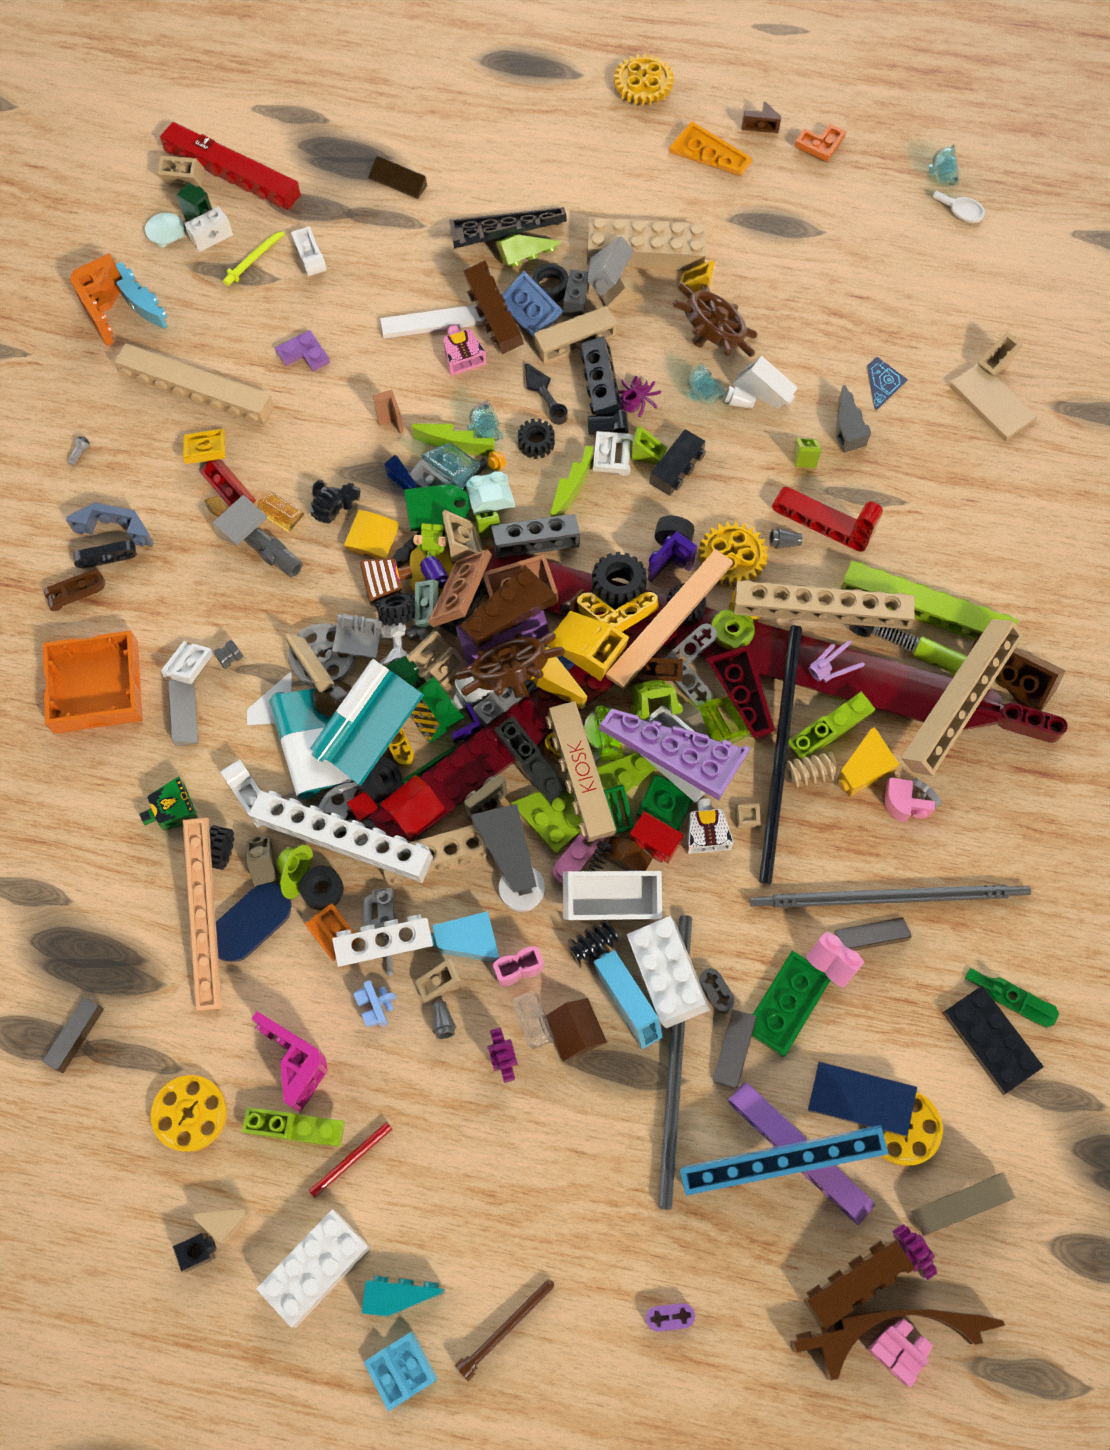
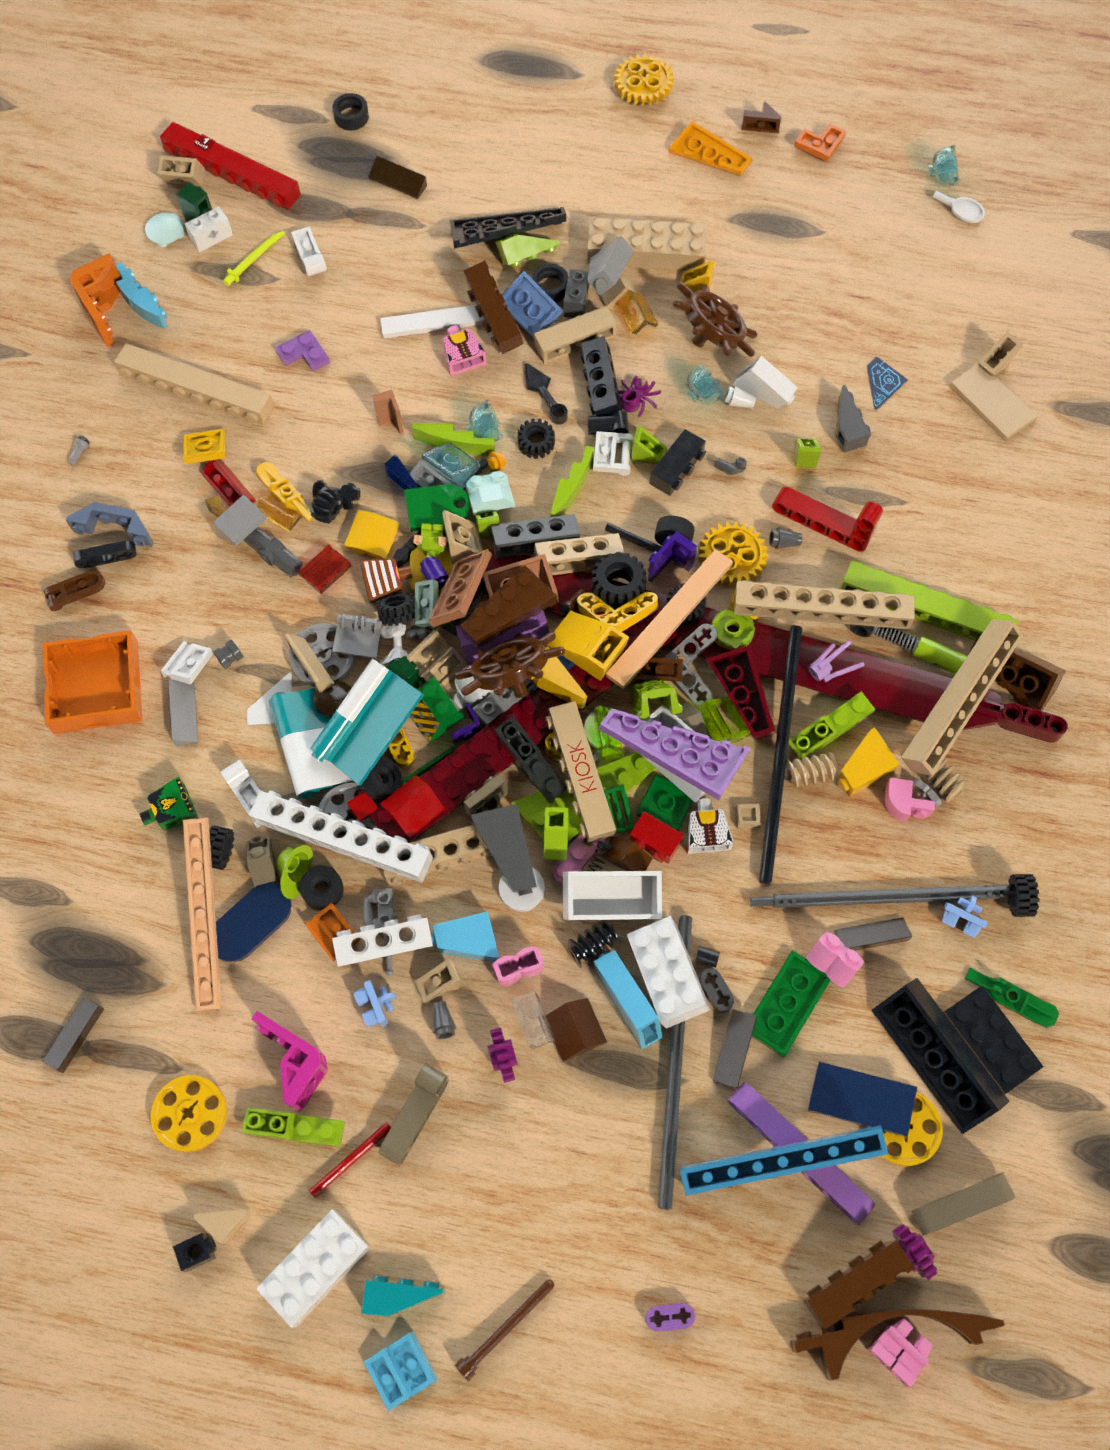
none -> yellow piece [256,462,315,522]
none -> clear red plate [298,544,352,594]
none -> black tyre [332,93,369,131]
none -> dark tan beam [378,1064,449,1166]
none -> tan brick [534,533,624,575]
none -> lime slope [544,807,569,861]
none -> black bar [605,523,662,552]
none -> clear yellow panel [615,290,659,335]
none -> black hinge [695,946,720,968]
none -> dark grey arm [715,457,747,475]
none -> black slope [872,978,1010,1134]
none -> tan piece [923,759,966,803]
none -> light blue hips [942,895,988,938]
none -> black tyre [1007,874,1040,917]

